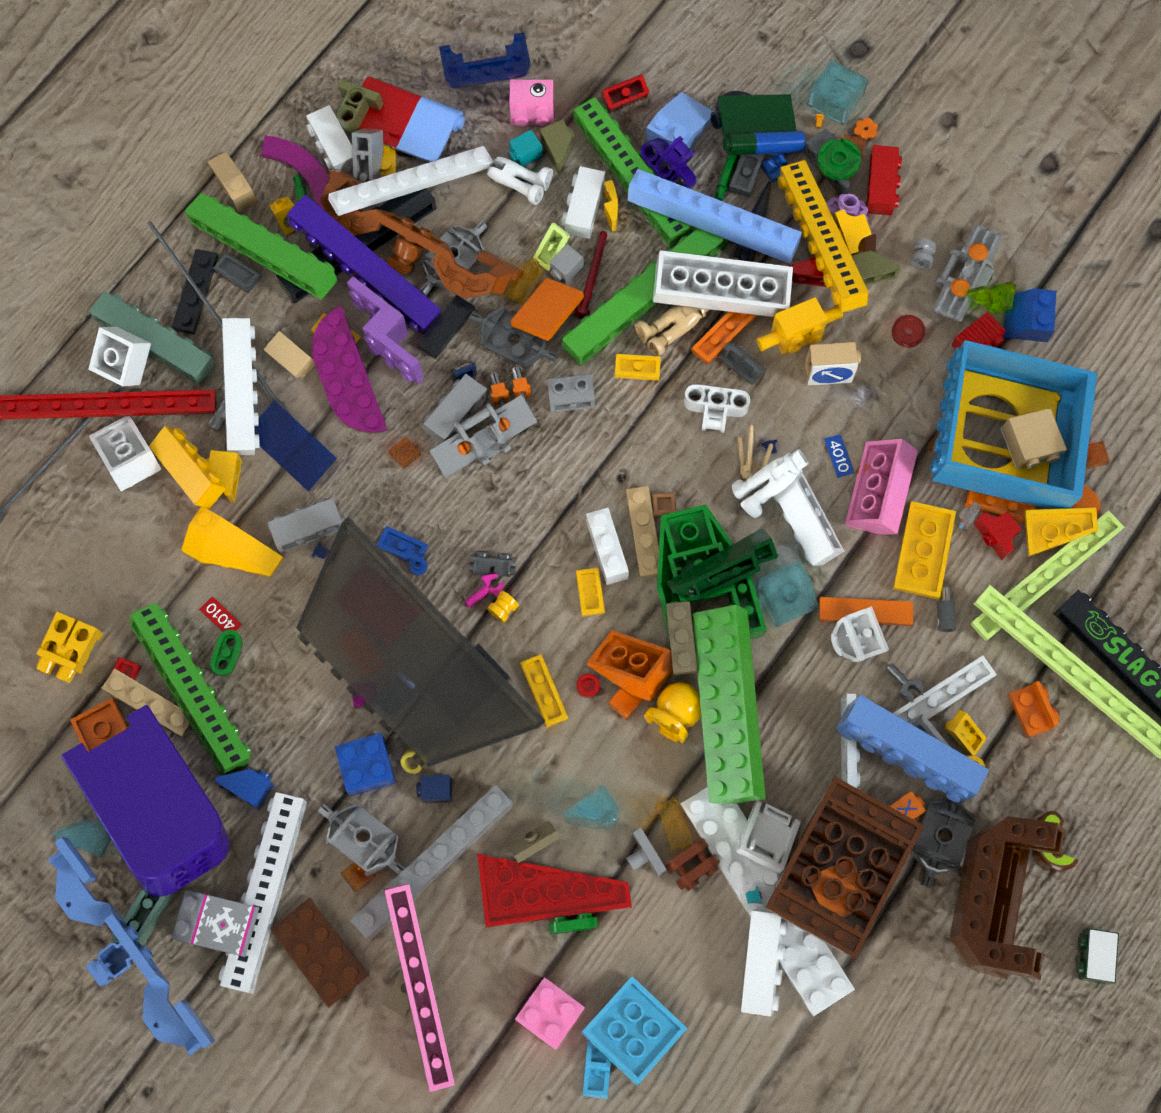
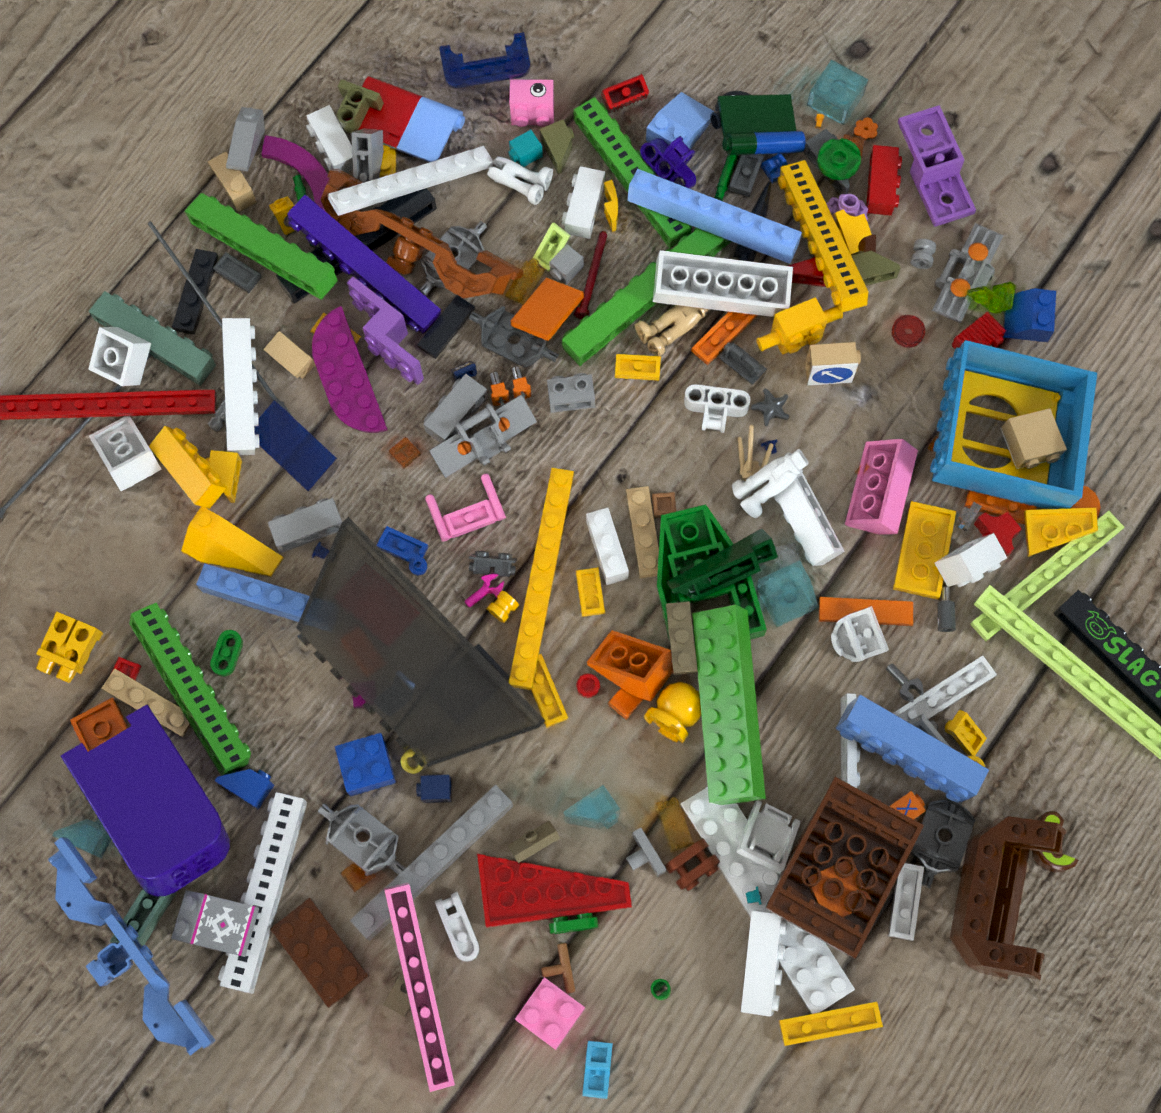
red sticker [199,597,242,632] -> none
medium azure plate [581,976,687,1086] -> none
blue sticker [824,434,855,478] -> none
orange bracket [1008,681,1059,738] -> none
white brick [1076,928,1119,985] -> none
clear orange plate [1086,441,1110,469] -> none
none -> medium blue brick [196,563,340,633]
none -> light grey slope [226,107,265,171]
none -> bright pink plate [425,474,506,542]
none -> white plate [435,892,480,962]
none -> yellow plate [508,468,574,690]
none -> medium nougat piece [541,943,575,994]
none -> green hinge [651,979,671,1000]
none -> dark grey animal [751,388,789,426]
none -> yellow plate [779,1002,883,1046]
none -> white plate [888,863,924,941]
none -> medium lavender bracket [898,105,976,227]
none -> white brick [935,533,1007,587]

